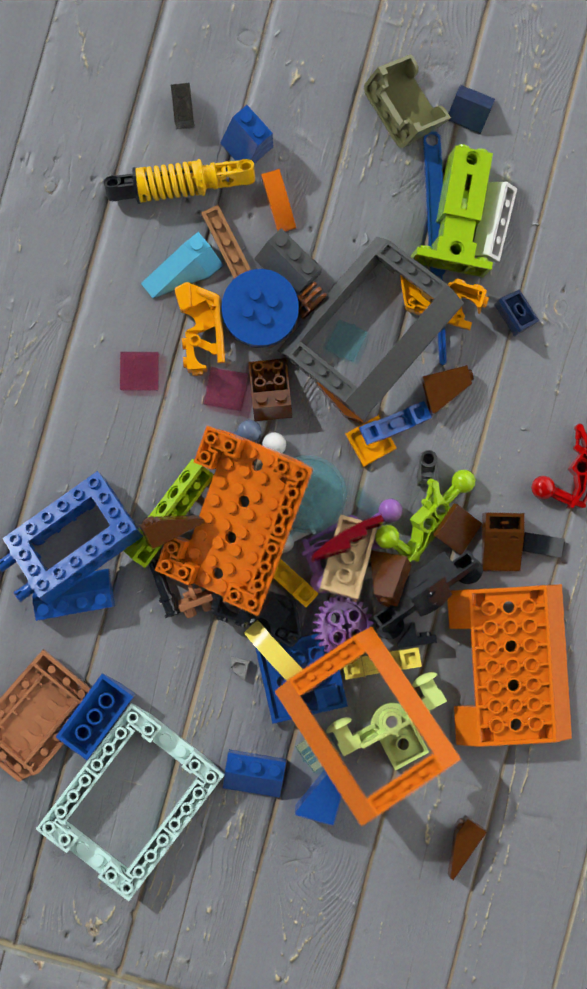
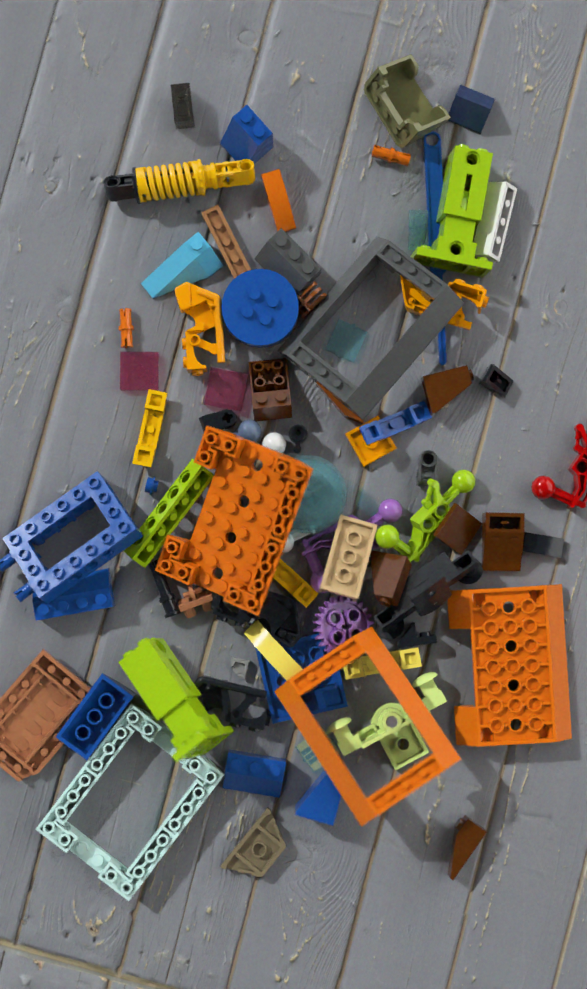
reddish brown slope [139,516,205,549] -> none
dark red slope [311,514,384,562] -> none
dark blue slope [494,289,539,337] -> none
none -> lime brick [118,637,235,762]
none -> orange pin [119,308,134,348]
none -> yellow slope [132,389,168,468]
none -> blue plate [145,477,159,495]
none -> black piece [194,675,271,732]
none -> black piece [199,409,237,432]
none -> dark tan wing [220,807,286,878]
none -> black piece [289,424,308,454]
none -> orange pin [371,144,411,166]
none -> clear light blue slope [408,210,428,250]
none -> black slope [479,364,514,397]

